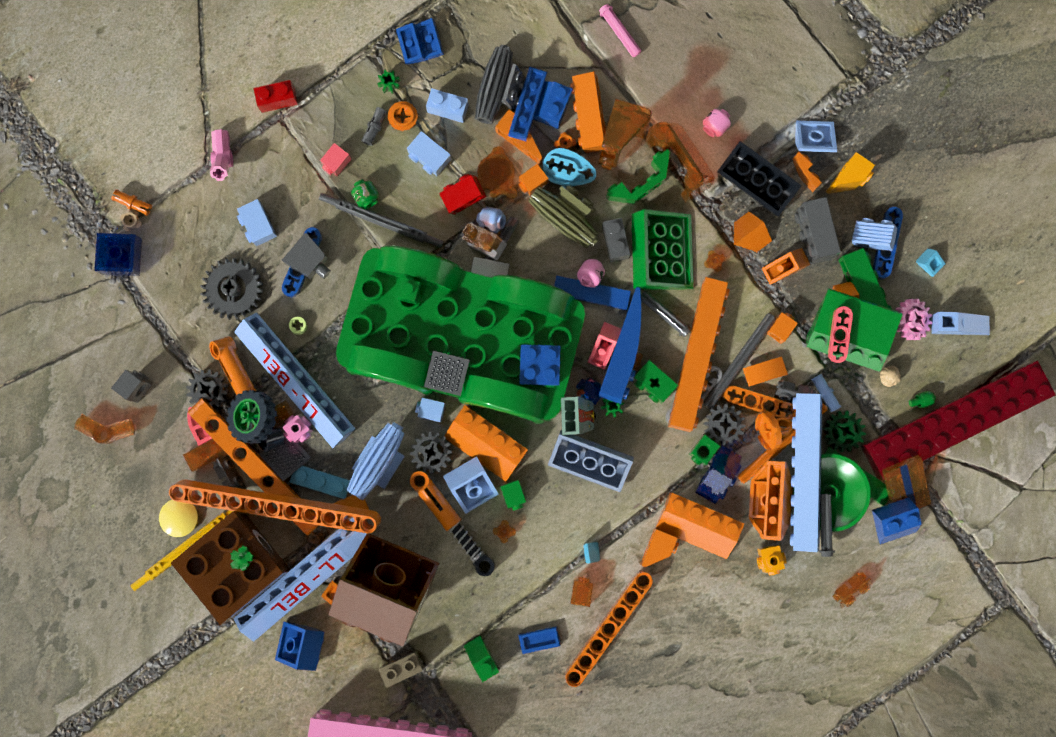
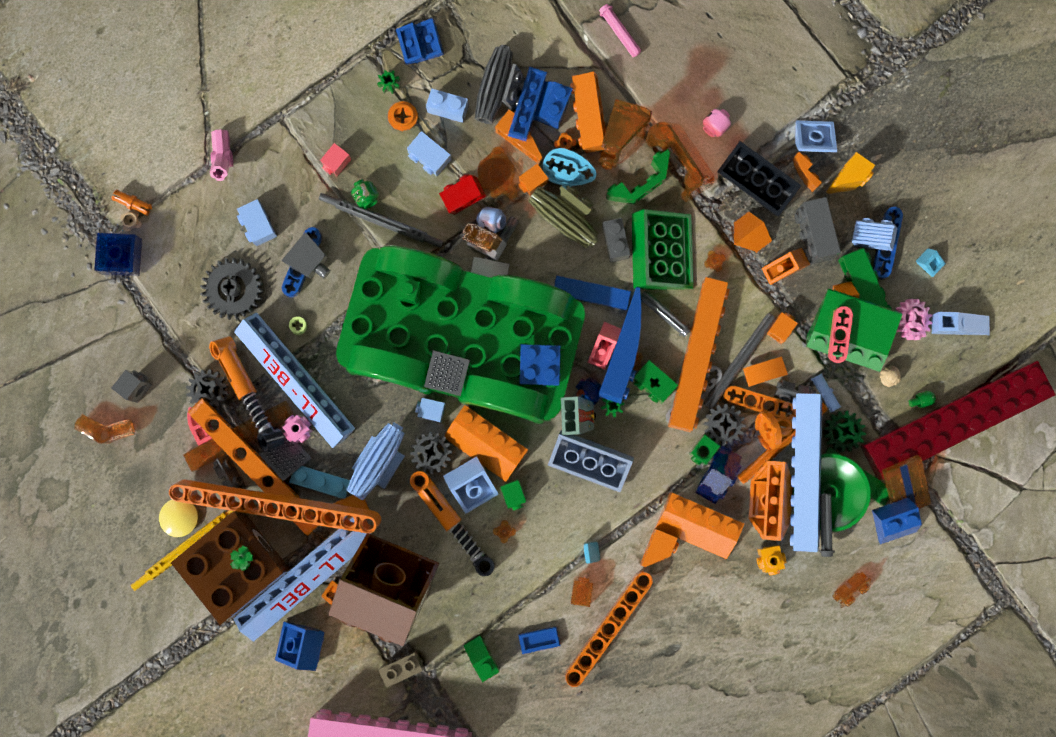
black wheel [227,390,277,444] -> none
red brick [253,80,298,113] -> none
dark grey pin [361,107,388,146] -> none
bright pink head [577,259,605,288] -> none

